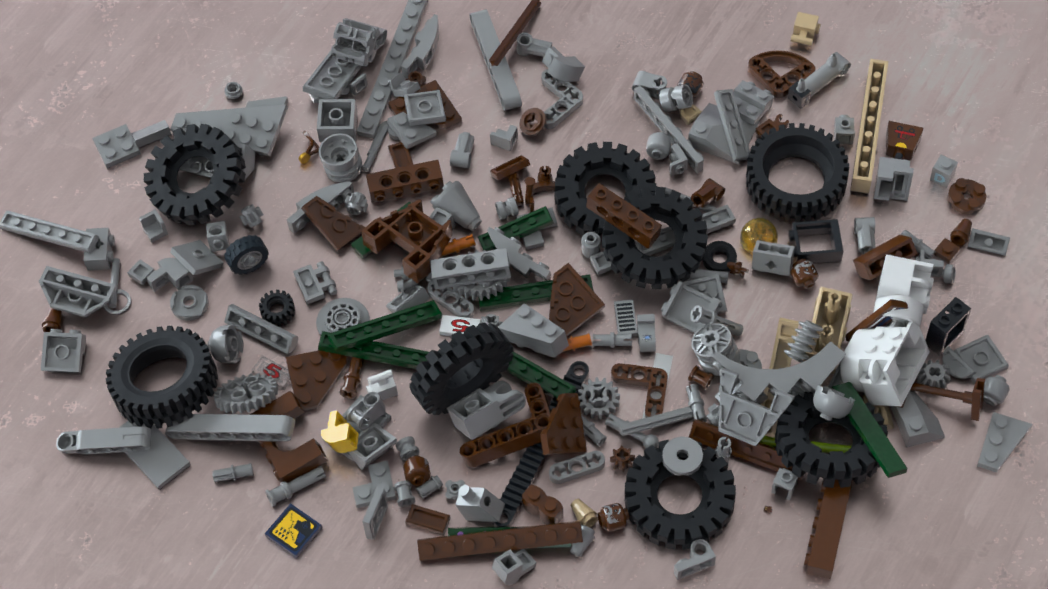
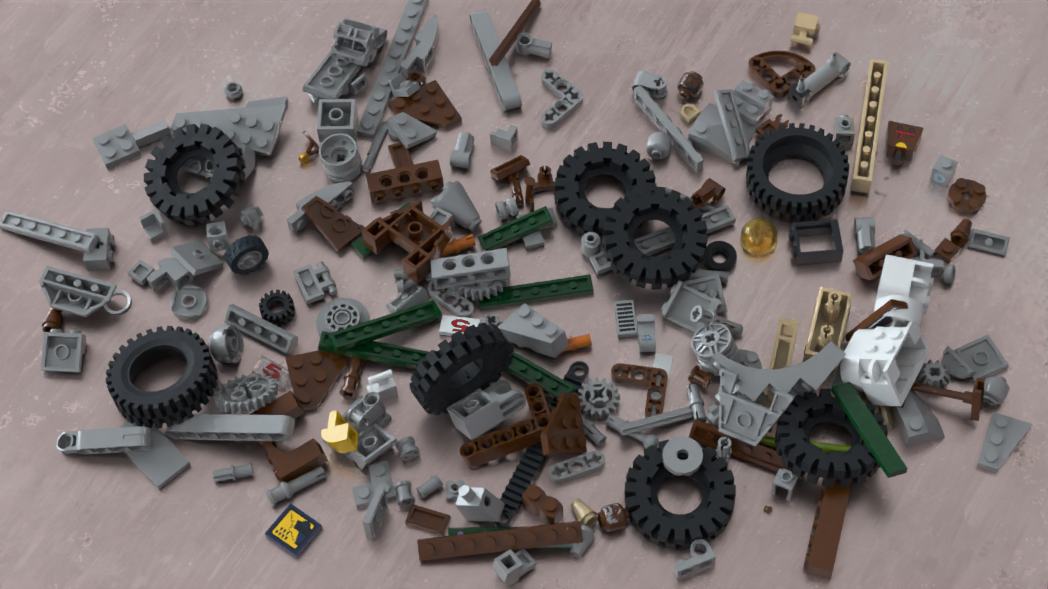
light grey bar [109,258,120,308] -> none
light grey gear [344,192,368,215] -> none
reddish brown head [403,455,431,486] -> none
light grey plate [404,90,446,126] -> none
light grey slope [487,227,551,281] -> none
reddish brown gear [519,108,547,136] -> none
light grey brick [542,46,585,82] -> none
reddish brown plate [549,263,605,337] -> none
reddish brown brick [586,183,662,249] -> none
light grey pin [593,332,632,348] -> none
reddish brown gear [610,445,635,472] -> none
light grey wheel [659,84,693,112] -> none
light grey bracket [669,143,688,176] -> none
reddish brown plant [727,262,749,278] -> none
light grey brick [752,240,795,276] -> none
light grey piece [784,319,824,363] -> none
reddish brown head [790,259,819,289] -> none
light grey cylinder [813,384,855,421] -> none
light grey plate [874,157,914,201] -> none
black window [925,297,972,356] -> none

